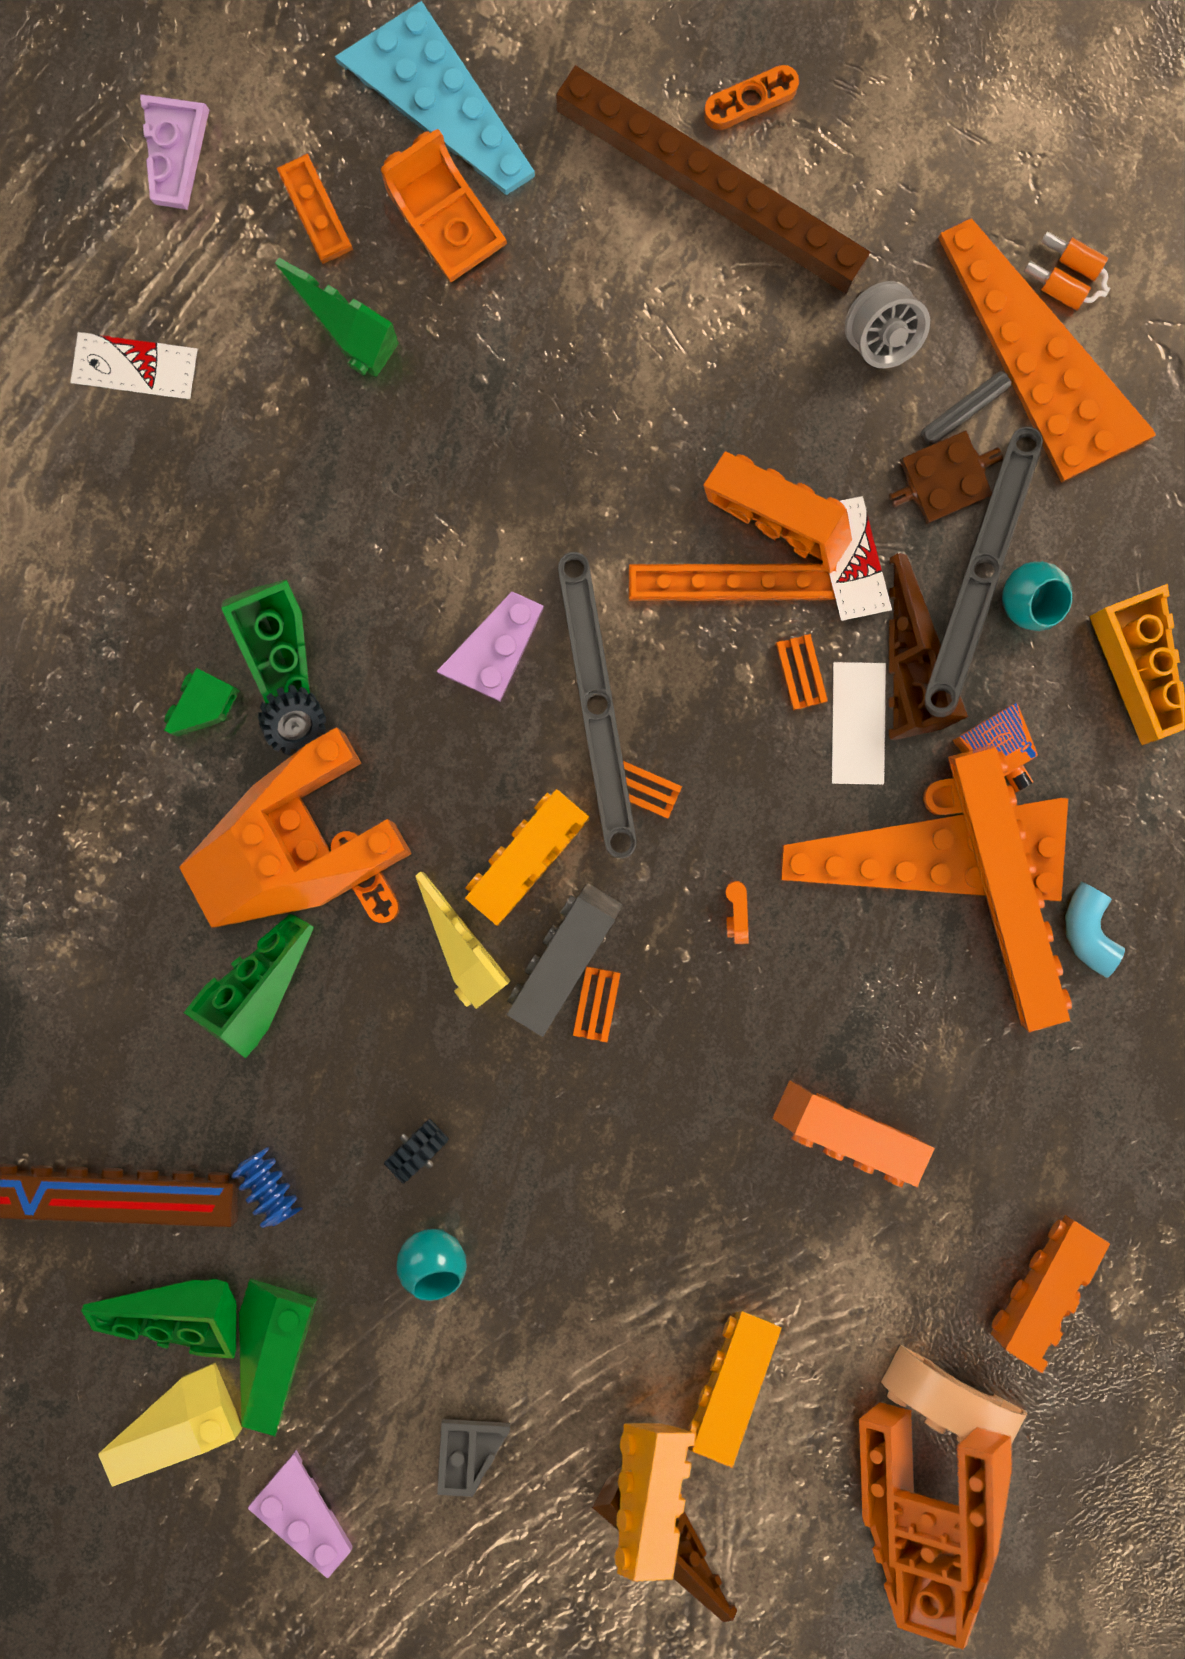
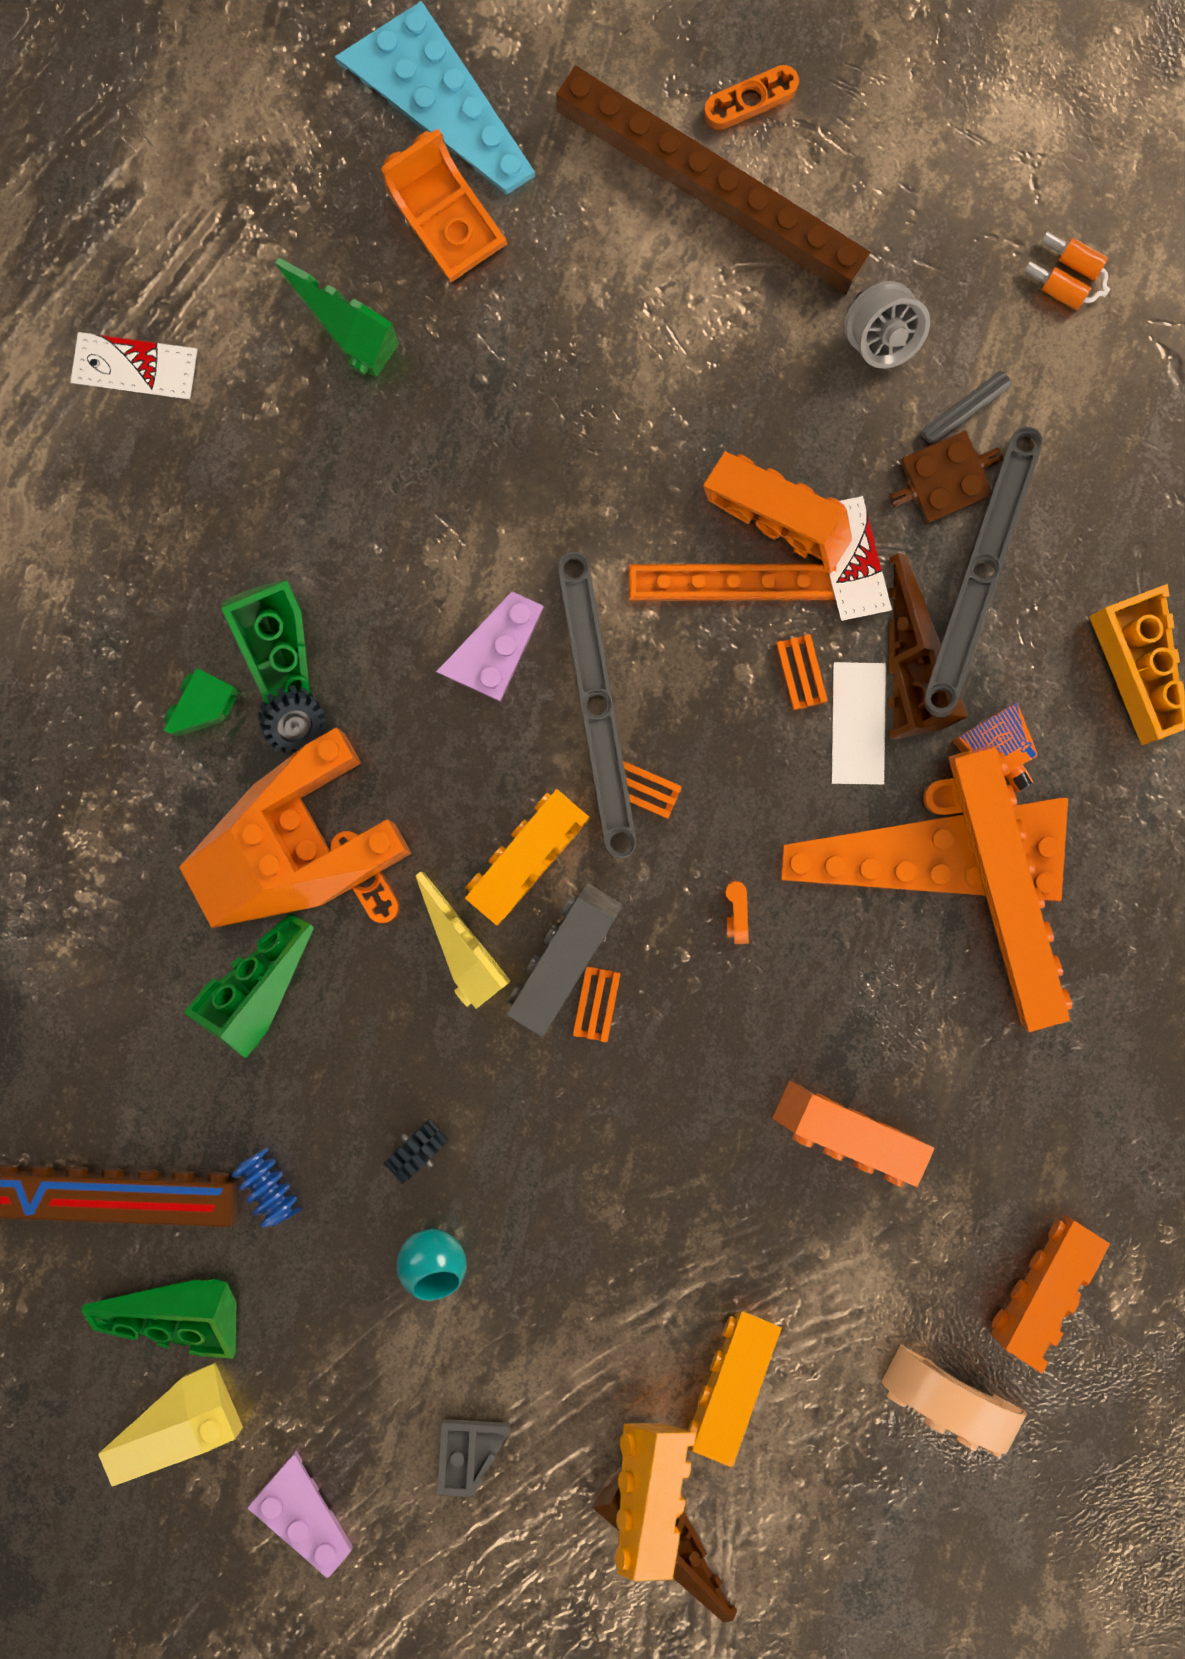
lavender wing [140,94,209,209] -> none
green wedge [239,1278,317,1437] -> none
orange tile [277,153,353,264] -> none
orange wedge [859,1402,1012,1650] -> none
orange wing [938,218,1156,483] -> none
teal helmet [1002,561,1073,631] -> none
medium azure cylinder [1065,882,1125,978] -> none

